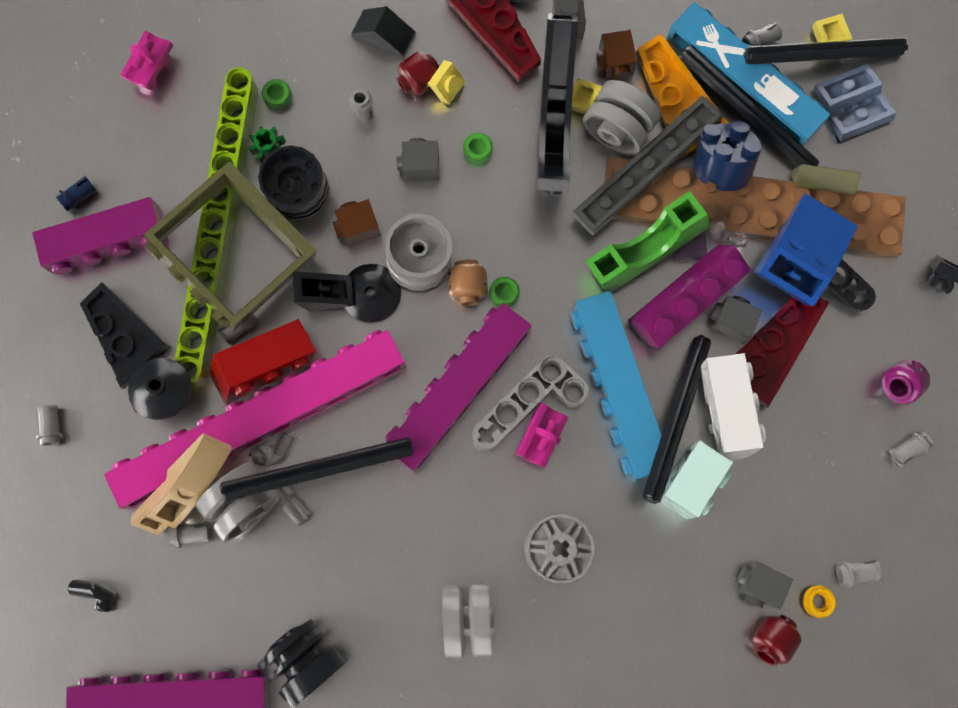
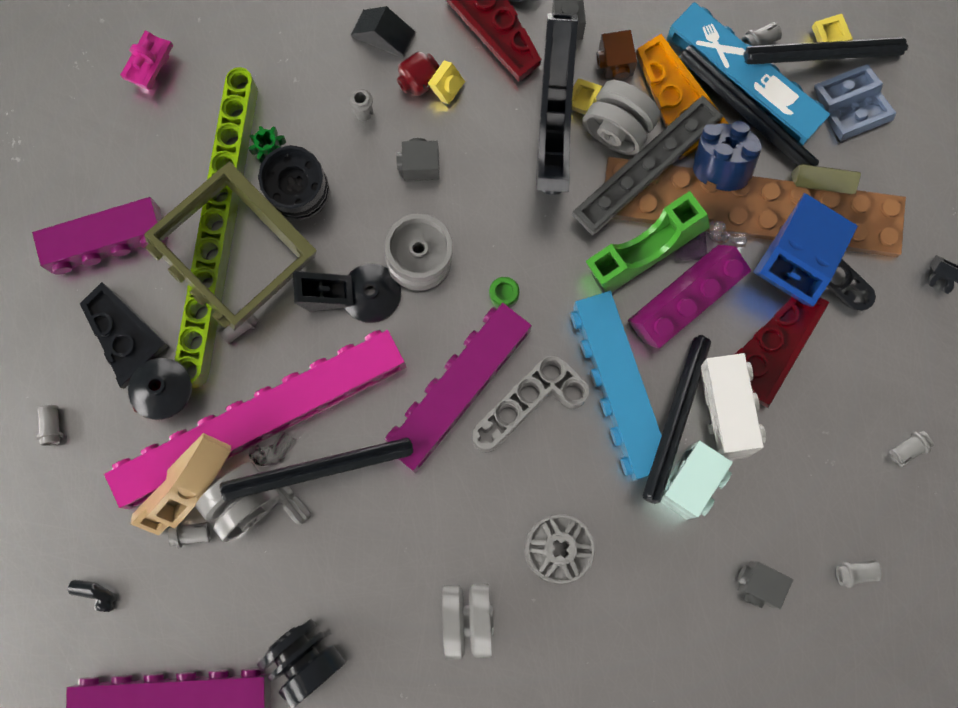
dark blue pin [56,176,97,212] -> none
red wedge [210,319,316,406] -> none
bright green tile [262,79,292,110] -> none
reddish brown brick [332,199,381,247] -> none
medium nougat head [447,259,488,306] -> none
bright green tile [463,133,493,164] -> none
dark pink hips [515,403,569,468] -> none
dark grey brick [710,295,763,344] -> none
dark red head [752,615,802,666] -> none
yellow plate [802,585,836,618] -> none
magenta head [882,360,930,404] -> none

